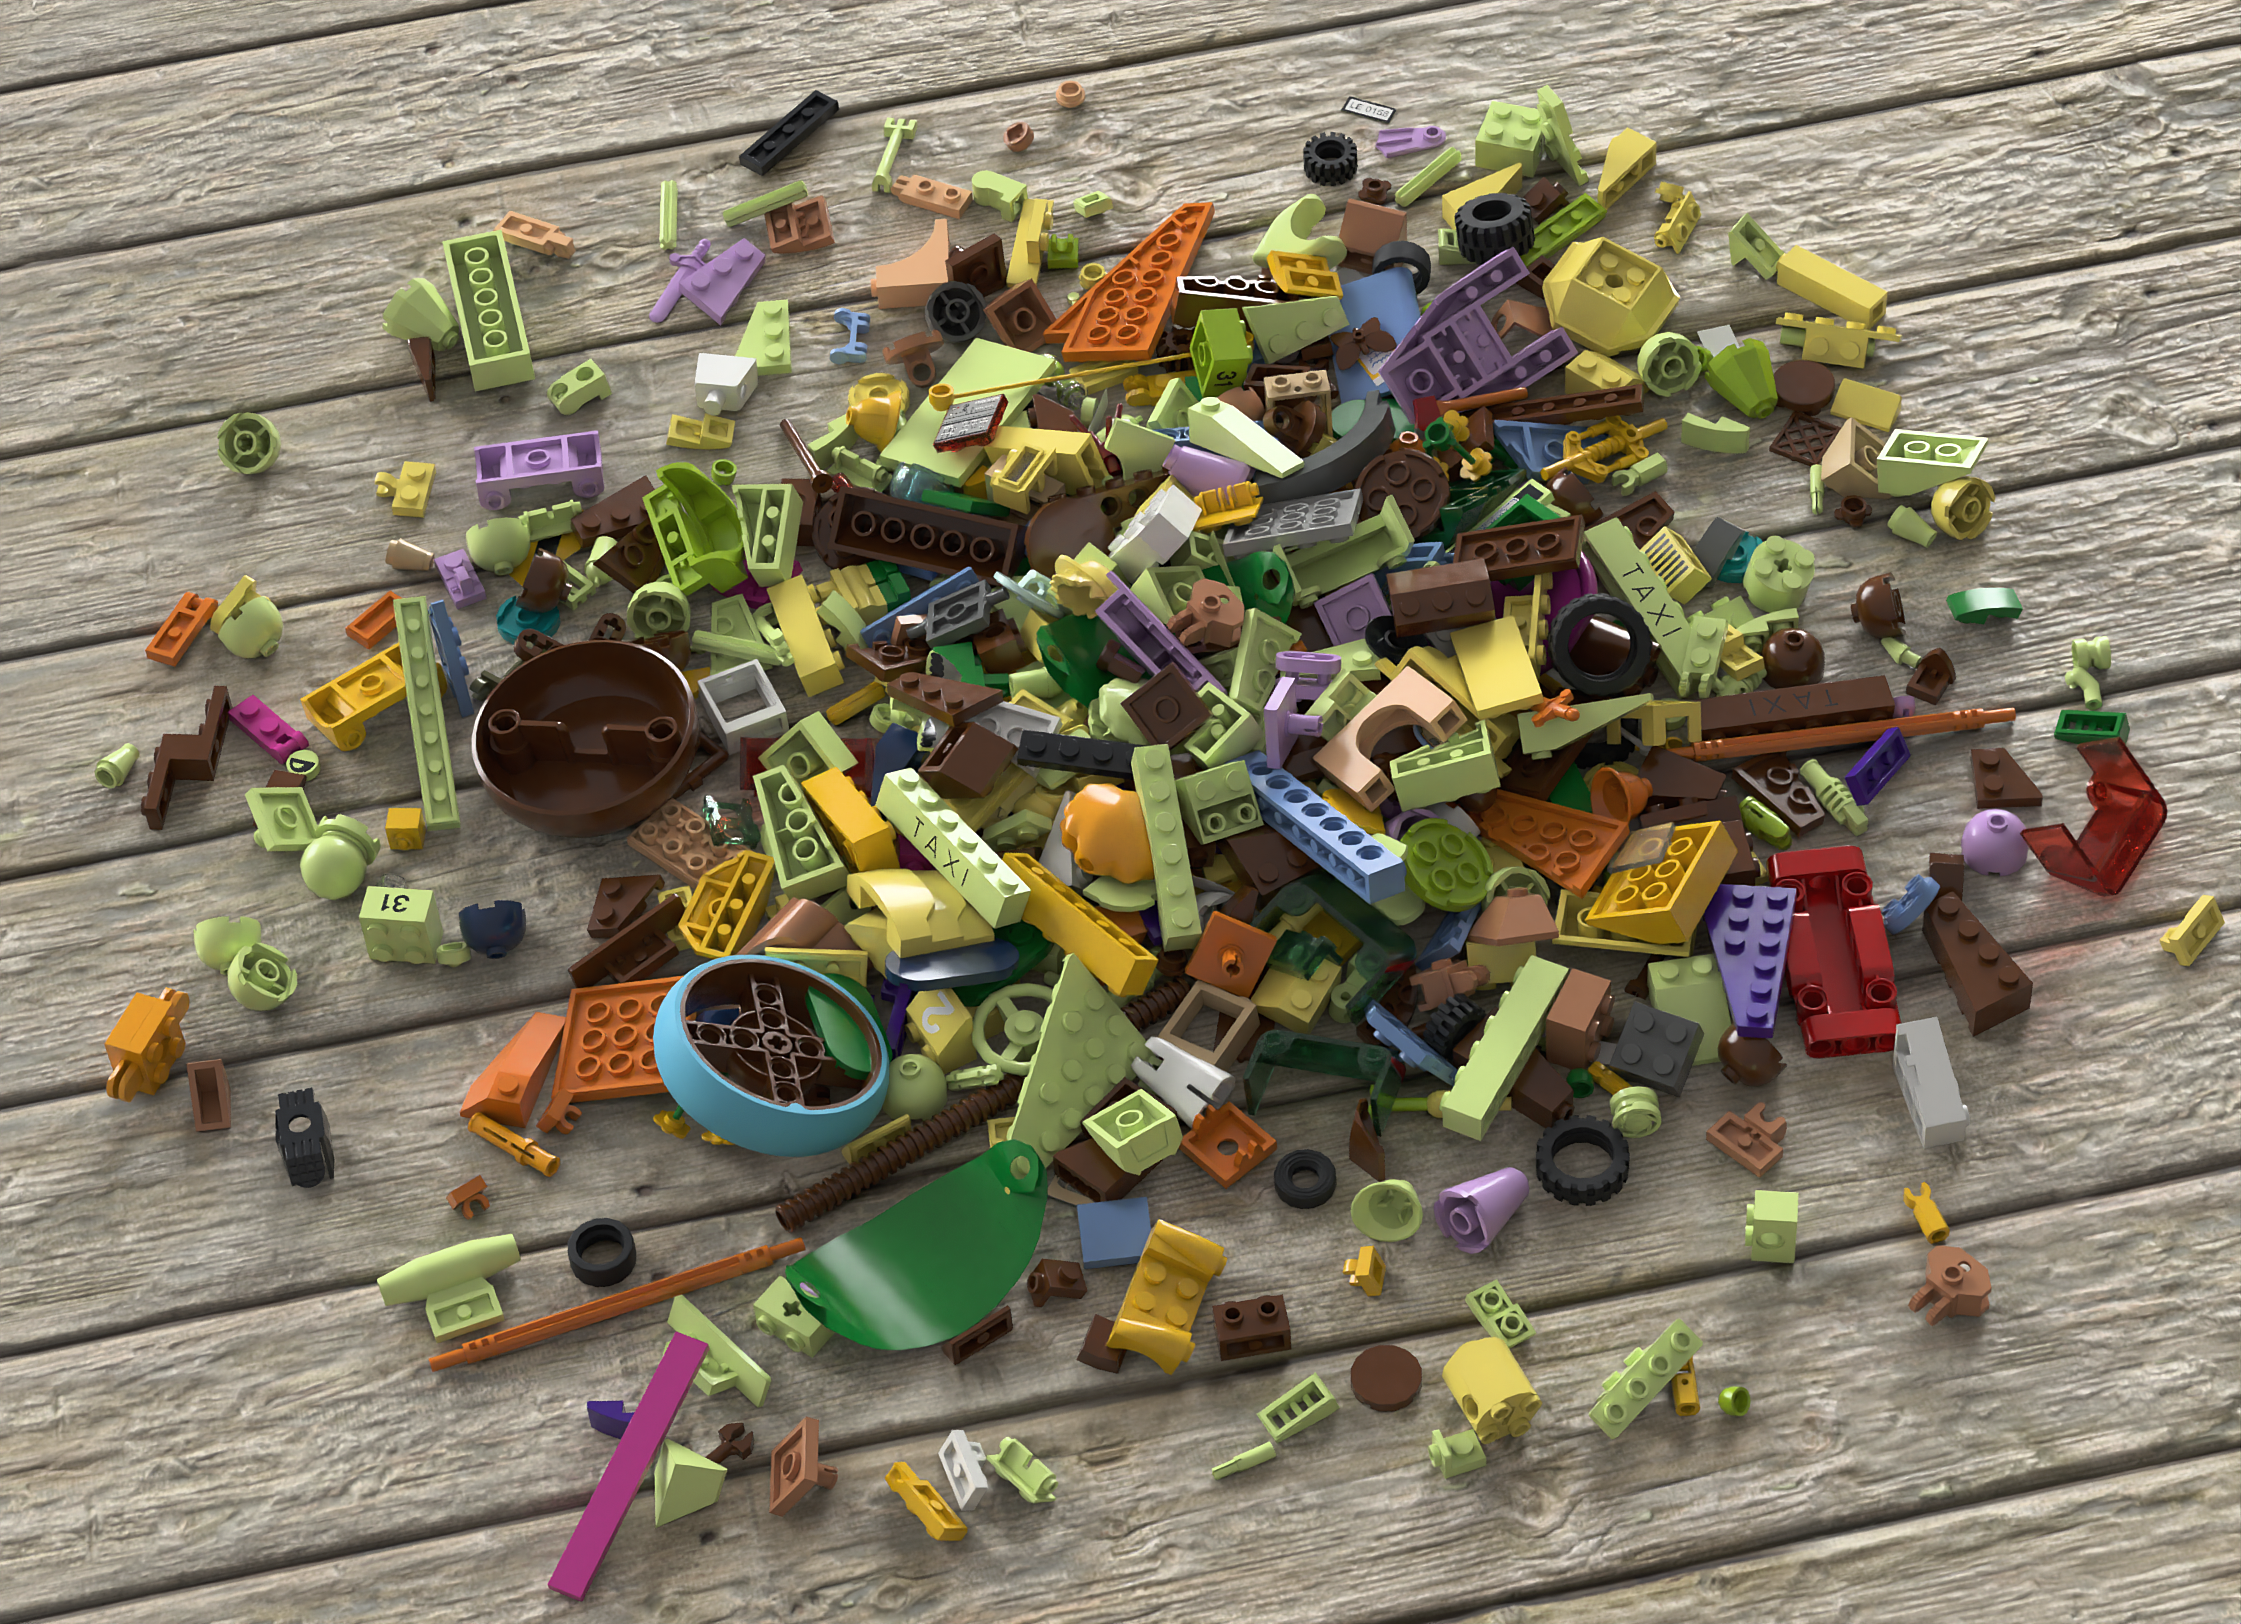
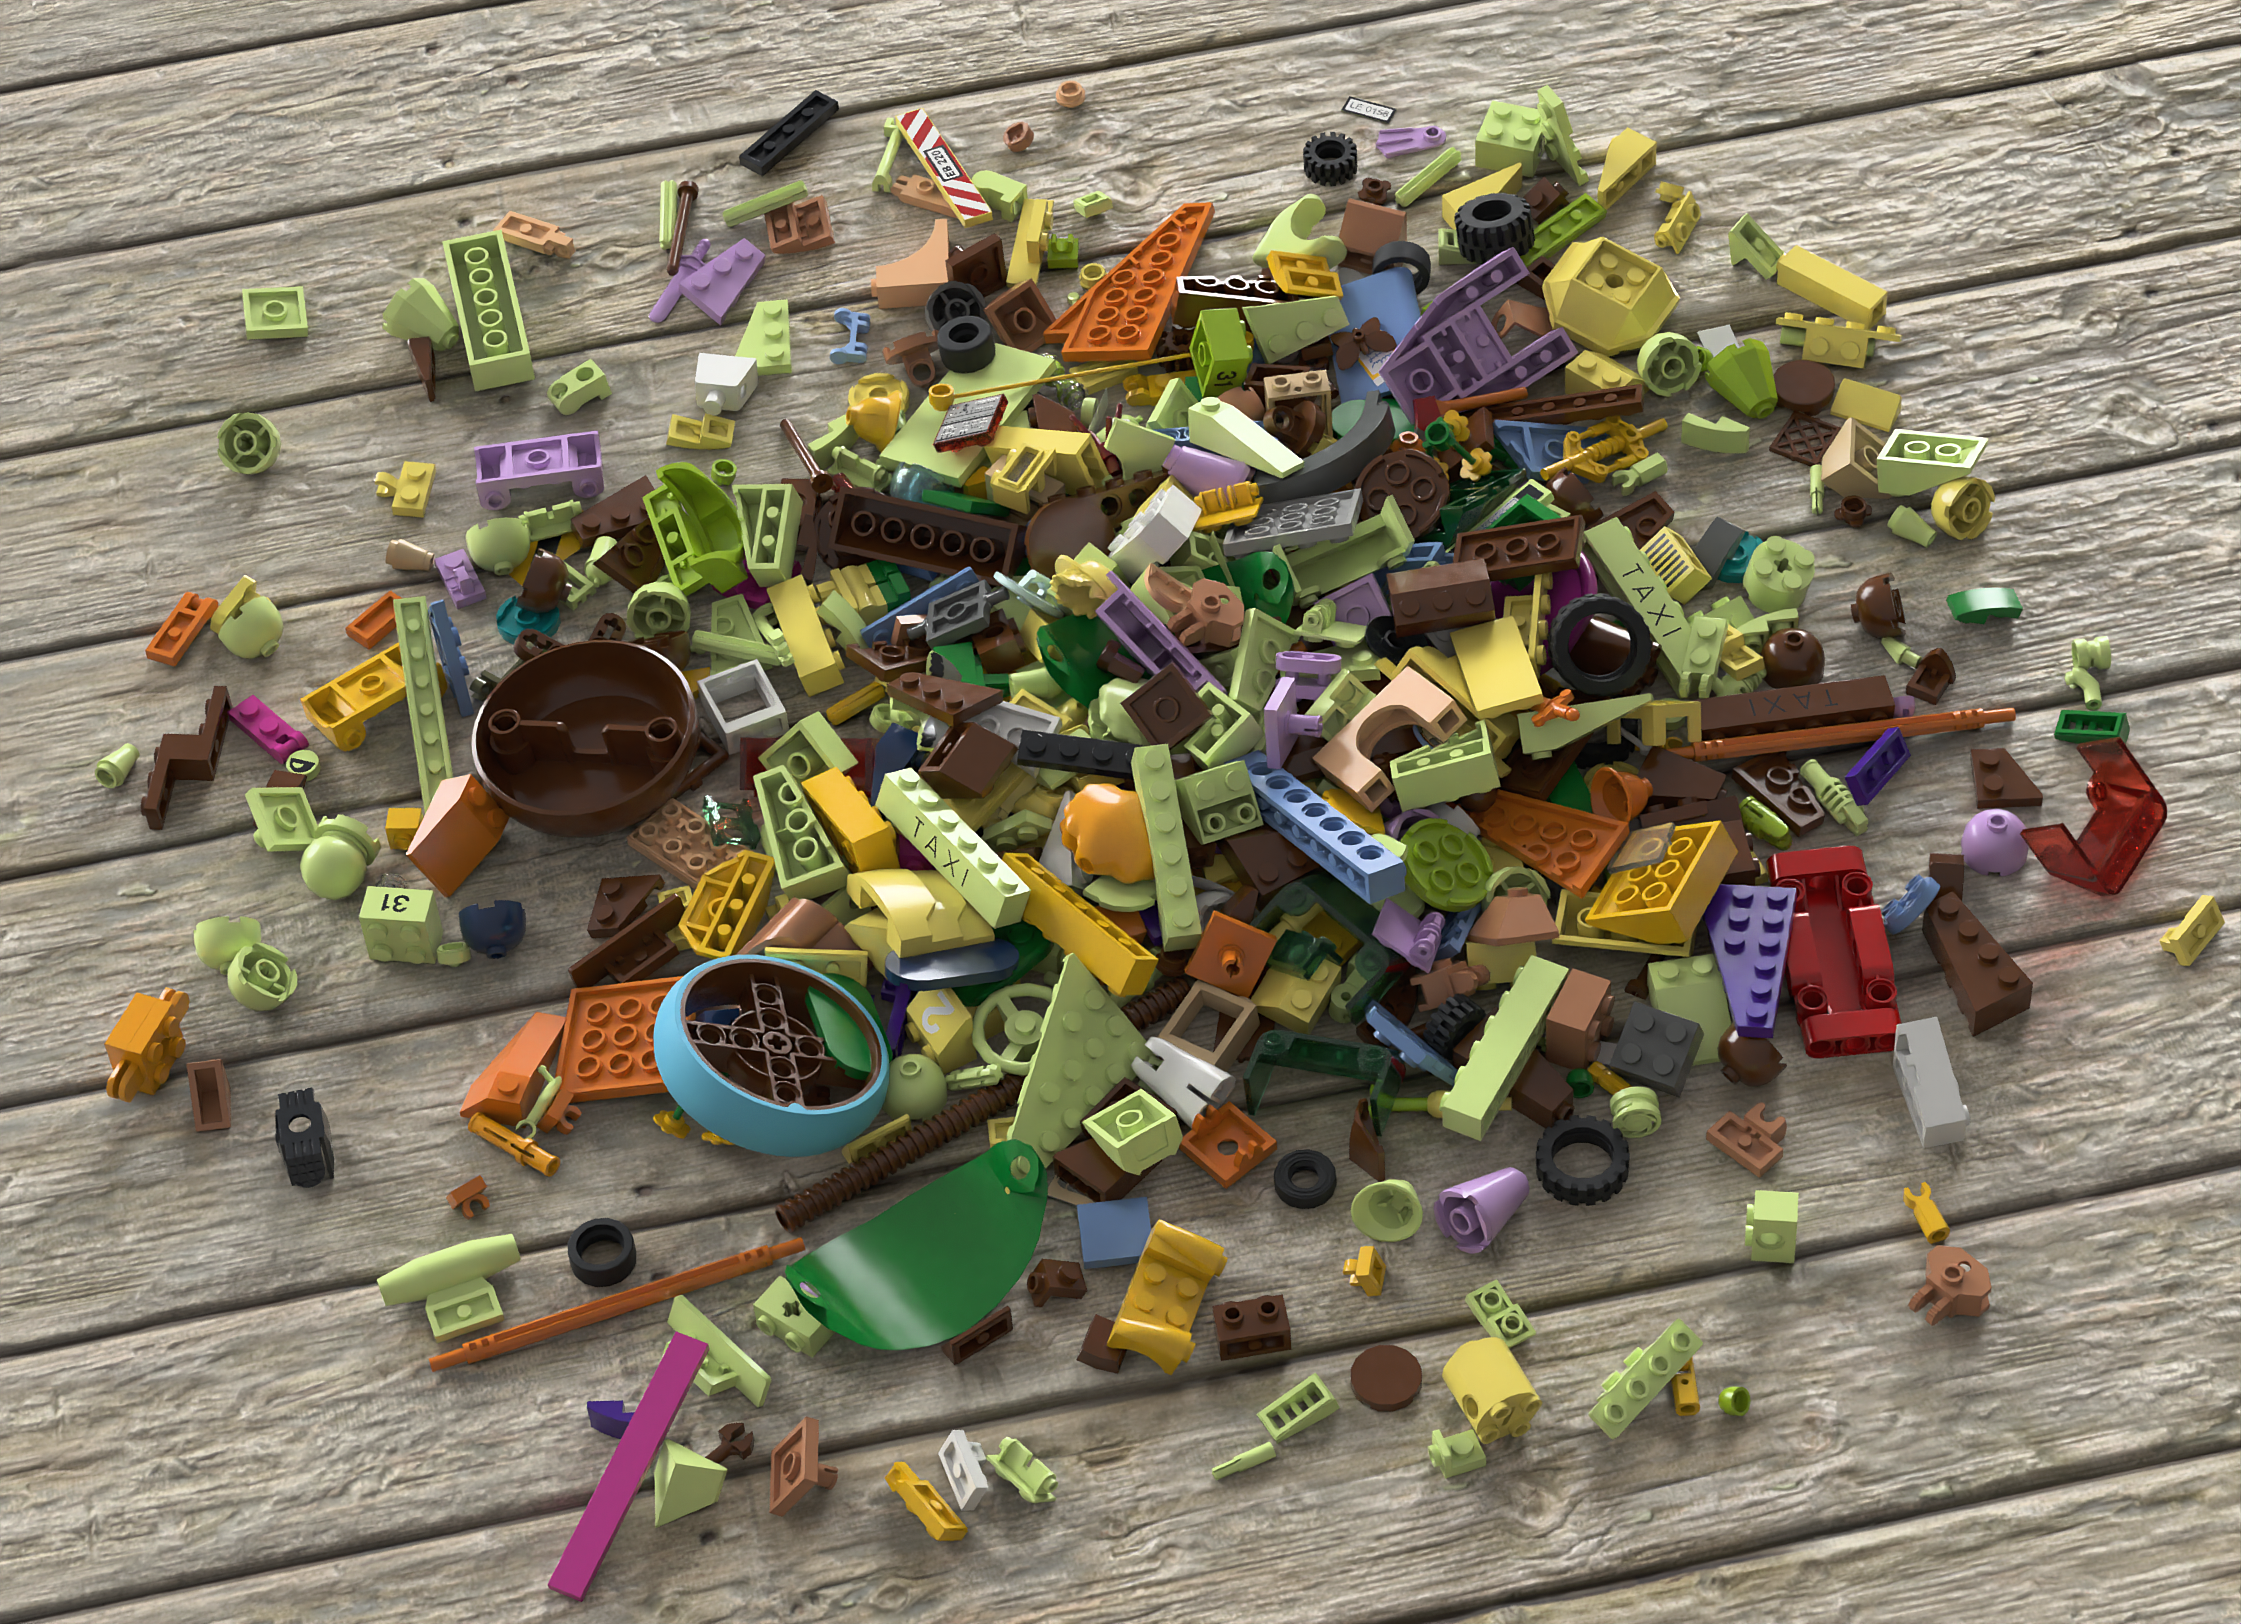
none -> yellowish green plate [242,286,308,340]
none -> orange slope [406,774,510,898]
none -> yellowish green piece [515,1065,562,1139]
none -> reddish brown bar [667,181,699,276]
none -> reddish brown slope [796,514,817,586]
none -> tile [895,108,993,228]
none -> black tyre [937,316,995,373]
none -> light nougat tile [1144,563,1192,613]
none -> yellowish green hinge [1294,598,1367,648]
none -> lavender hinge [1372,898,1445,973]

